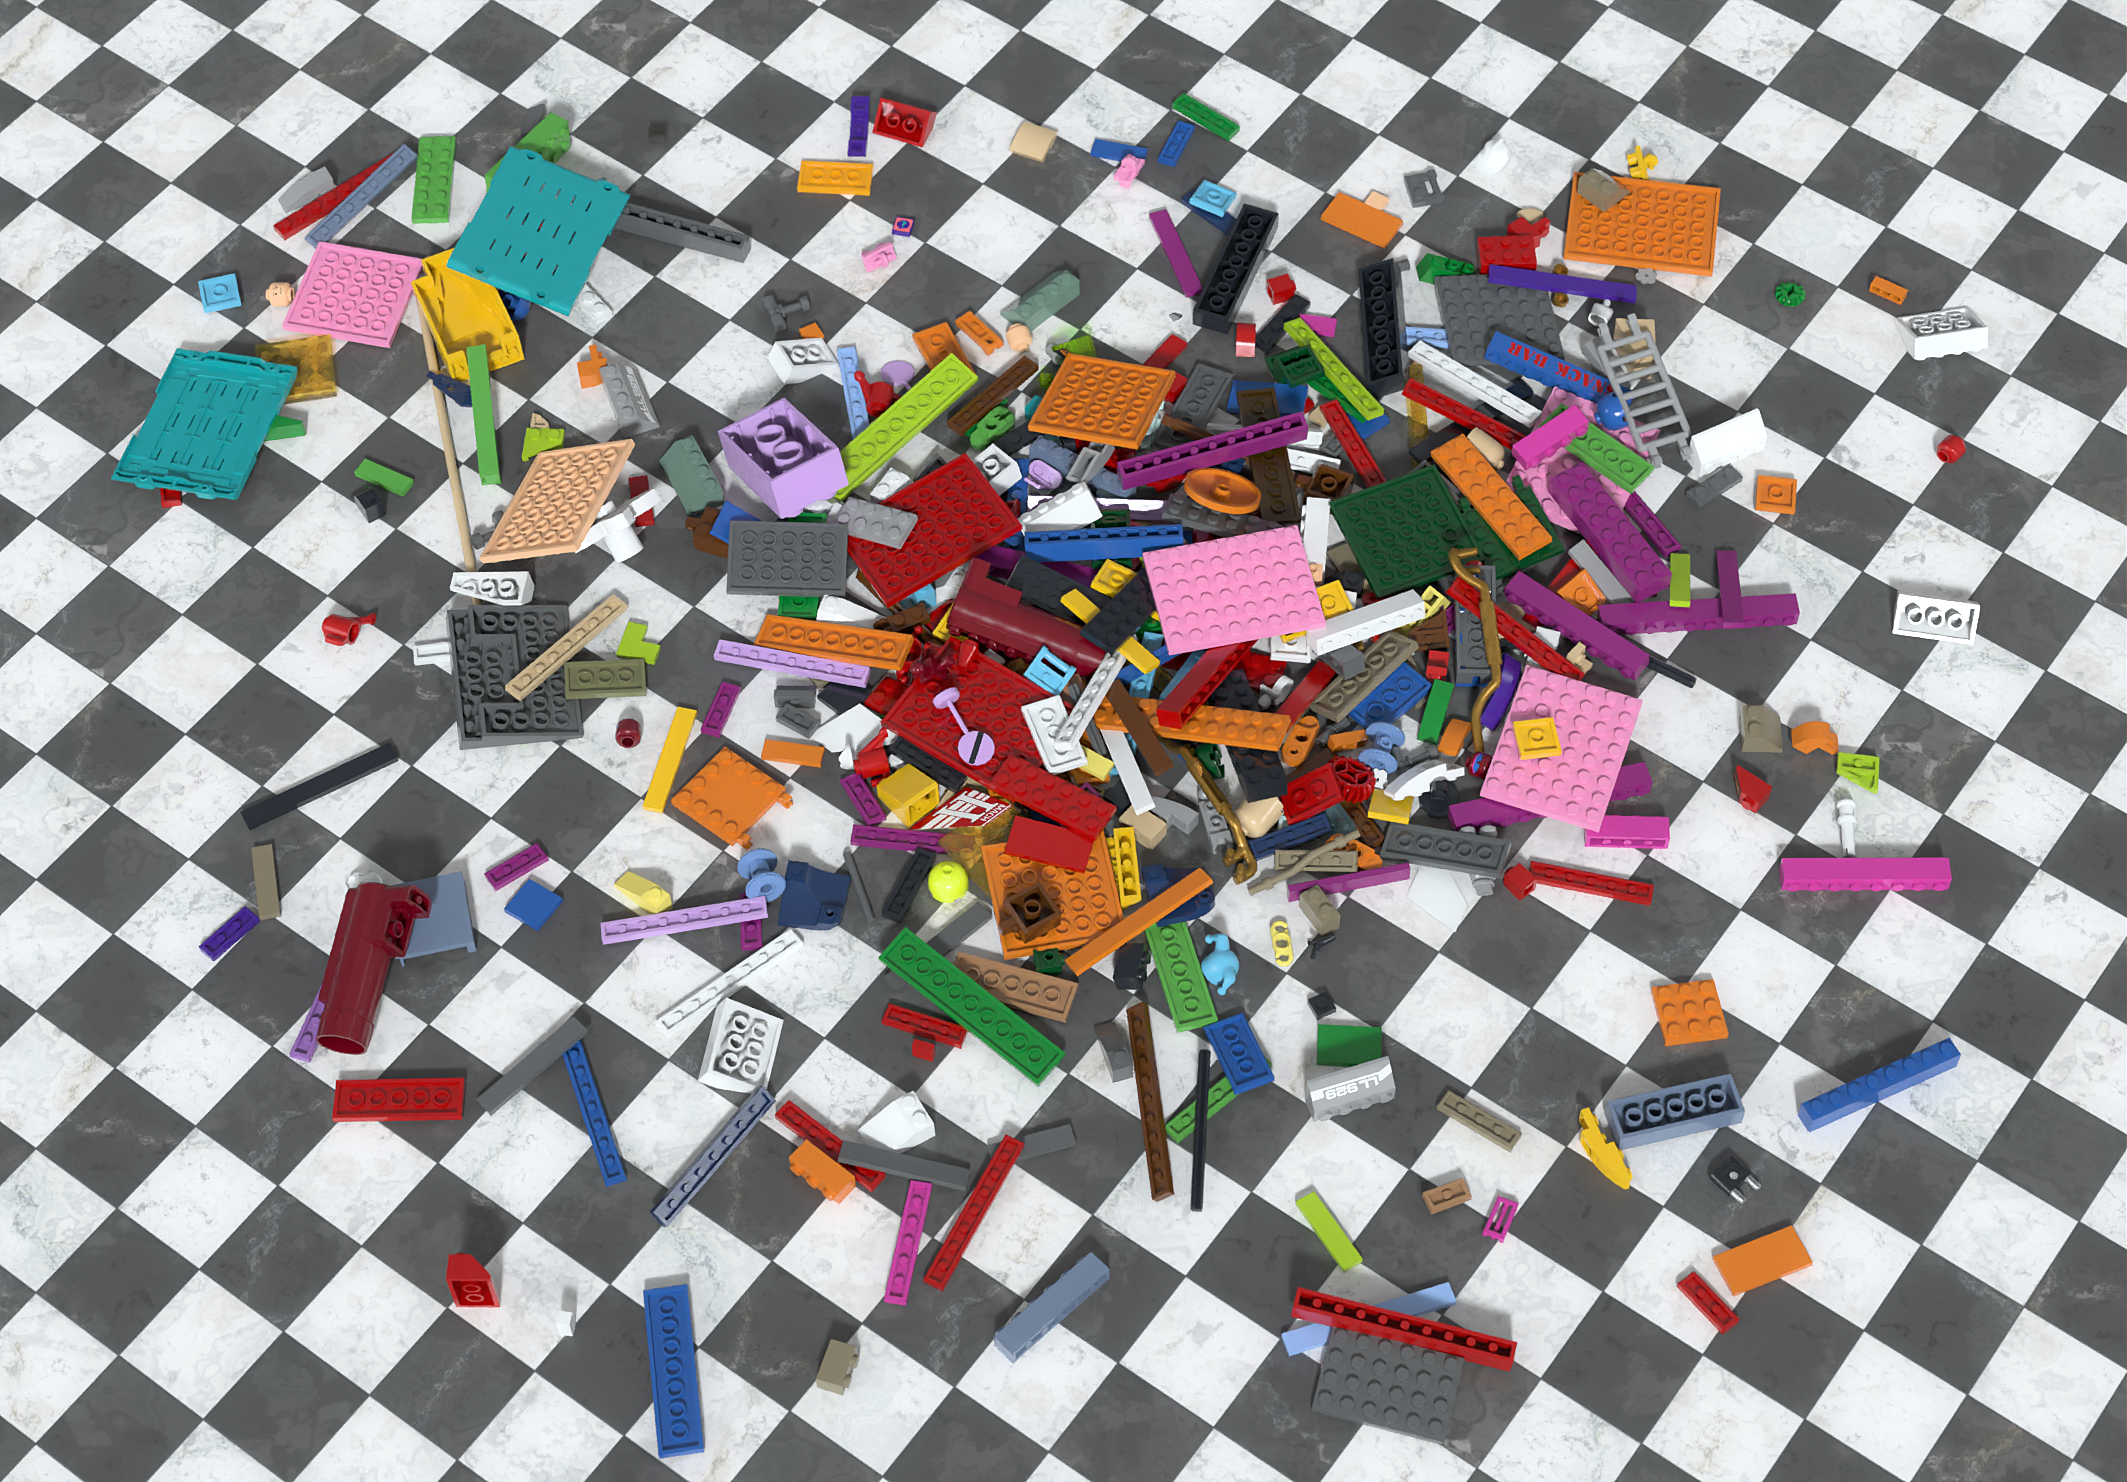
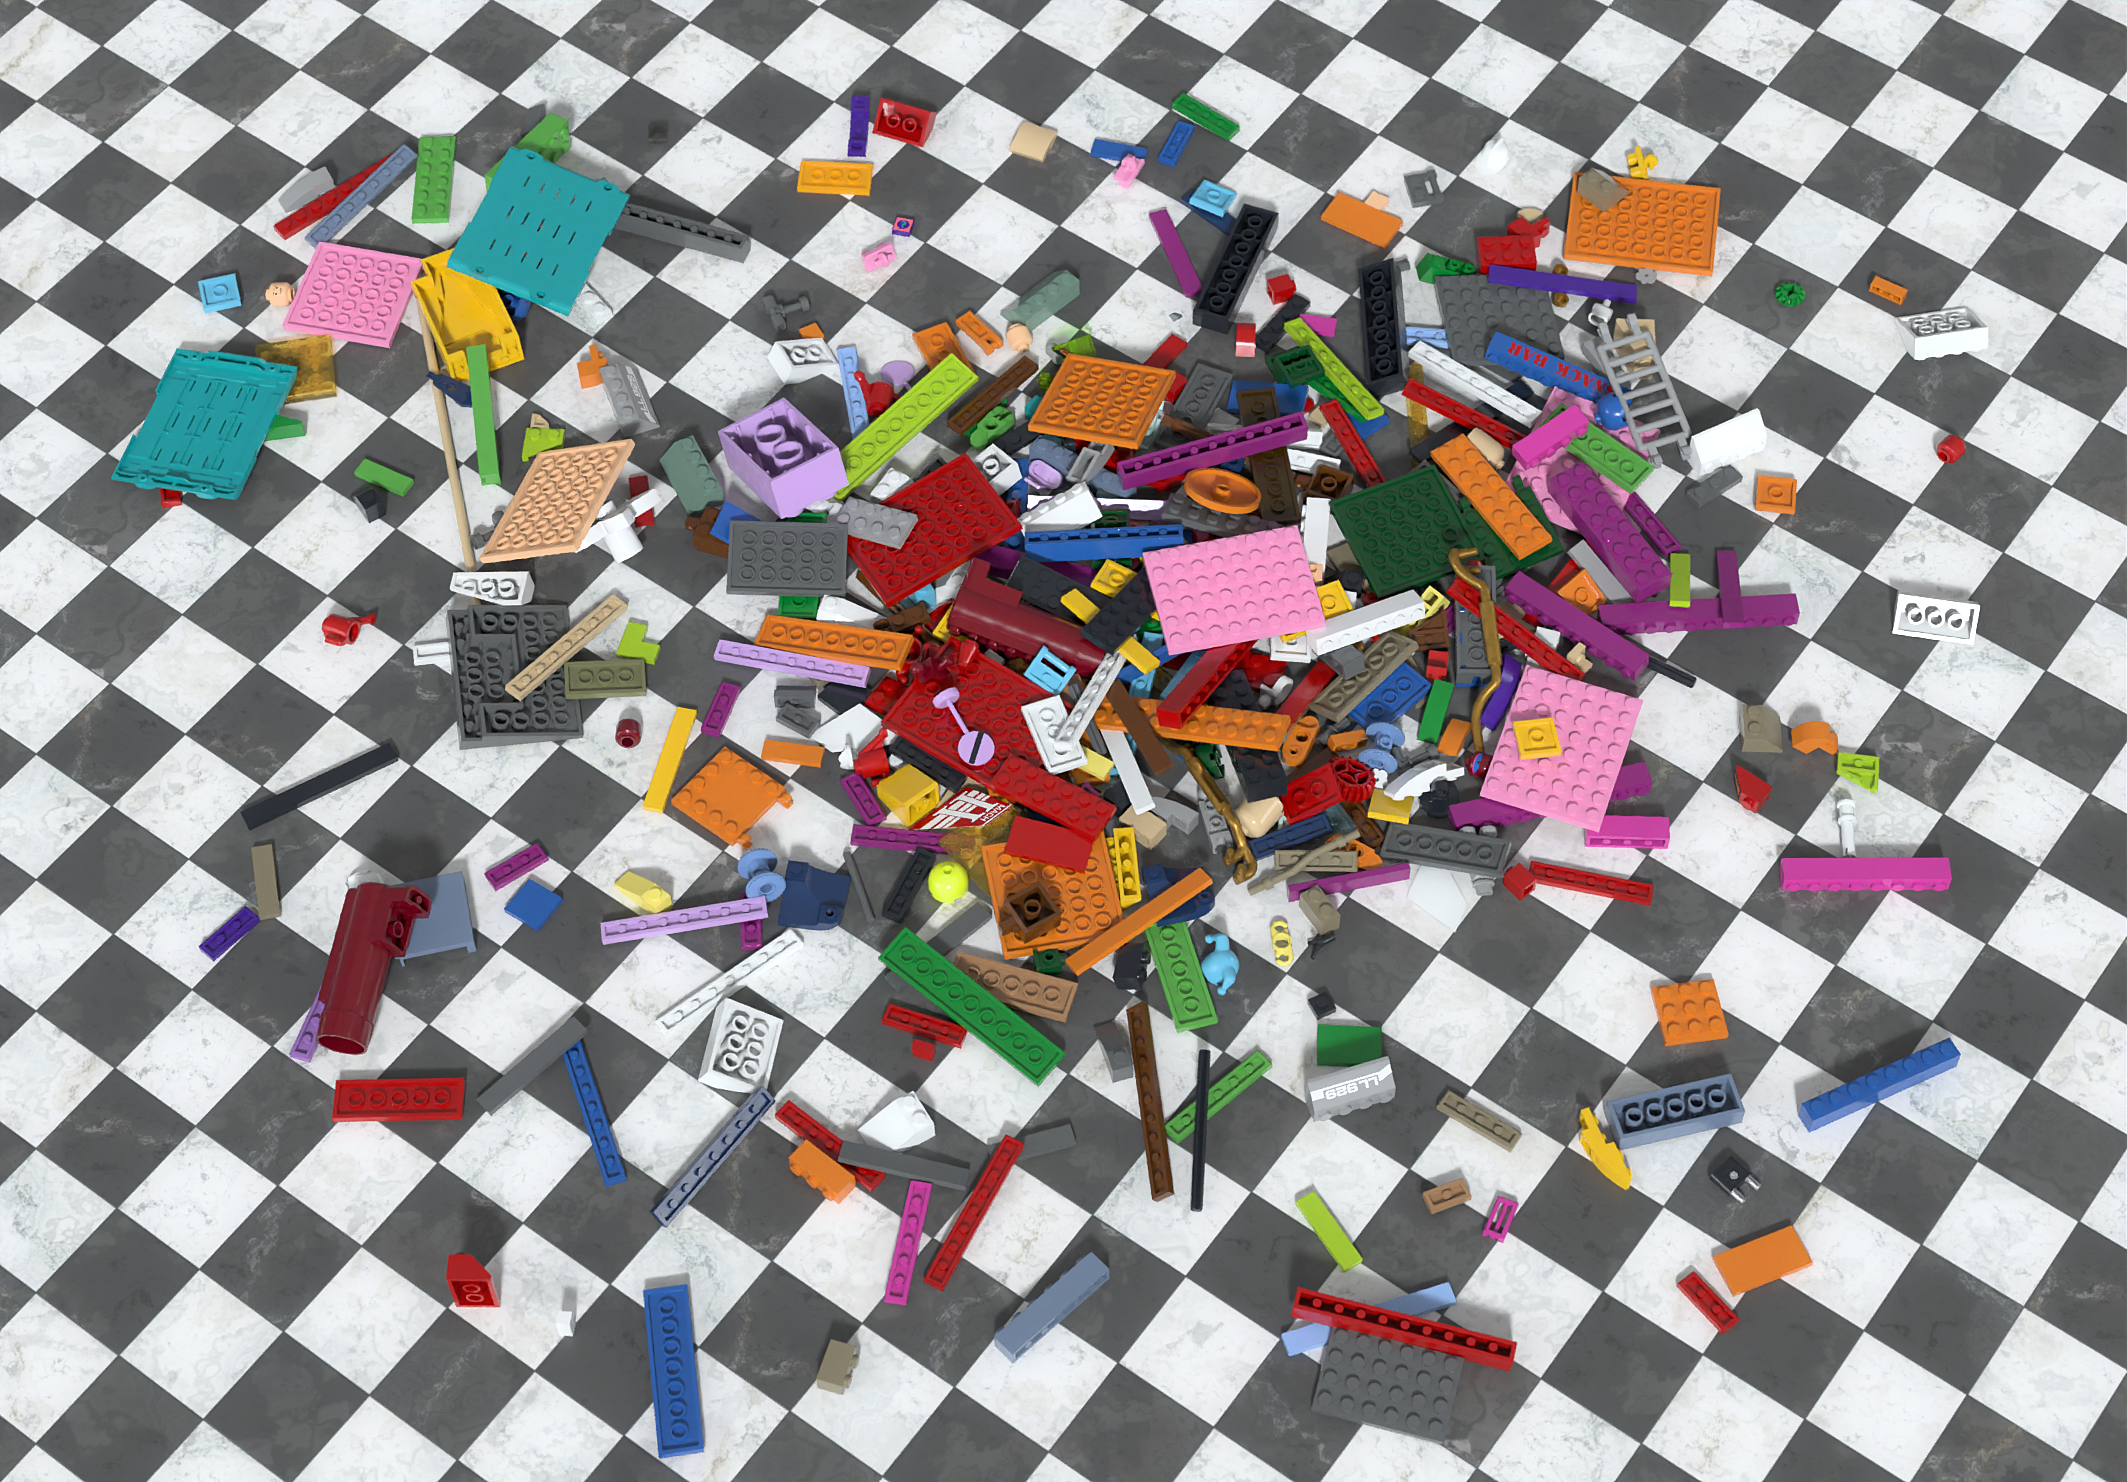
blue tile [1203,1013,1275,1095] -> none

